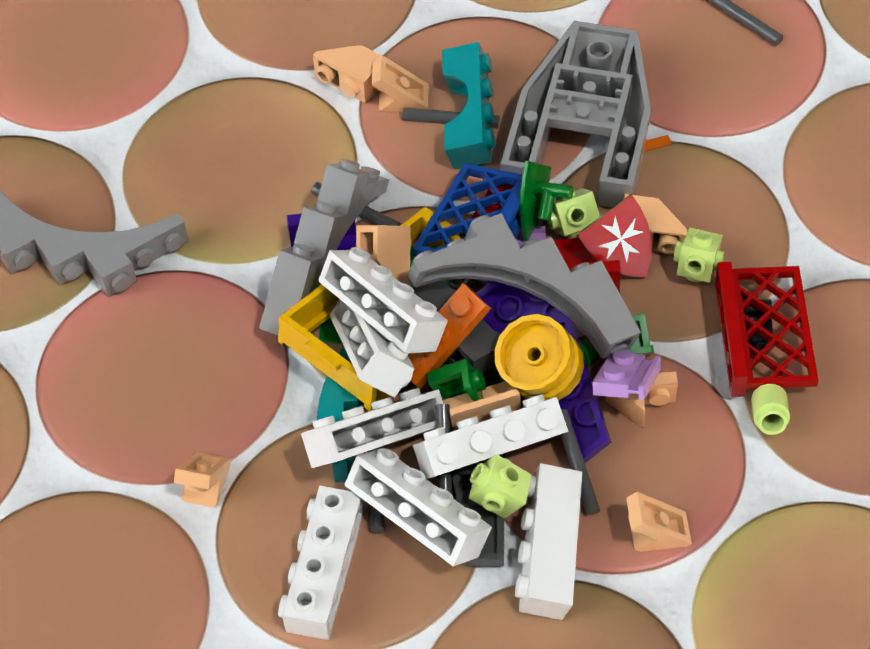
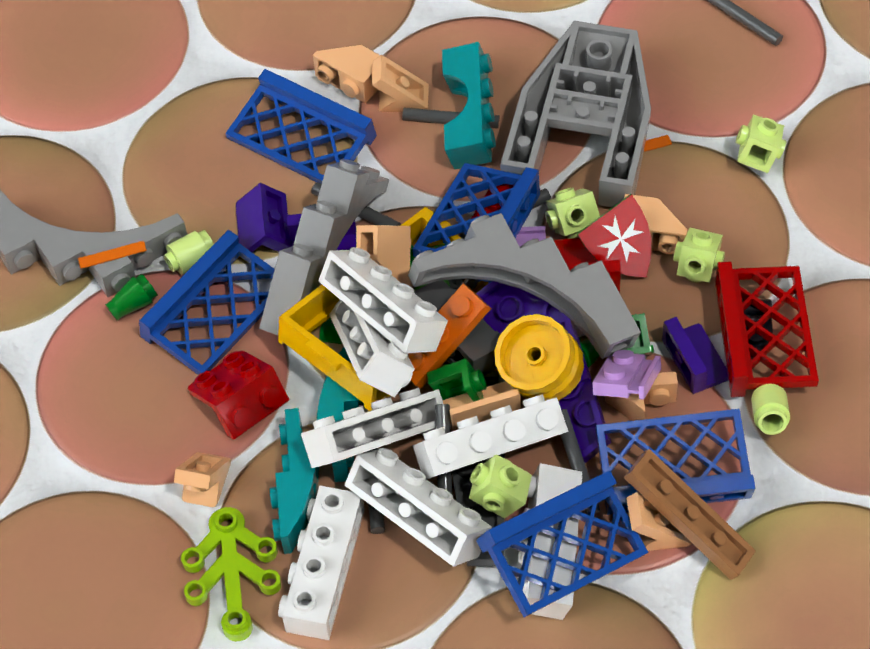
green shield [520,160,574,241] -> none
none -> orange piece [78,240,147,269]
none -> green cone [105,274,158,321]
none -> blue fence [139,229,275,375]
none -> yellowish green brick [164,230,214,275]
none -> lime plant [181,507,281,642]
none -> red bracket [188,350,290,440]
none -> blue fence [225,69,377,184]
none -> dark purple panel [236,183,291,252]
none -> teal slope [270,408,319,554]
none -> blue fence [476,470,649,618]
none -> blue fence [595,409,756,515]
none -> medium nougat plate [623,449,756,580]
none -> dark purple panel [662,317,728,394]
none -> yellowish green brick [735,114,786,173]

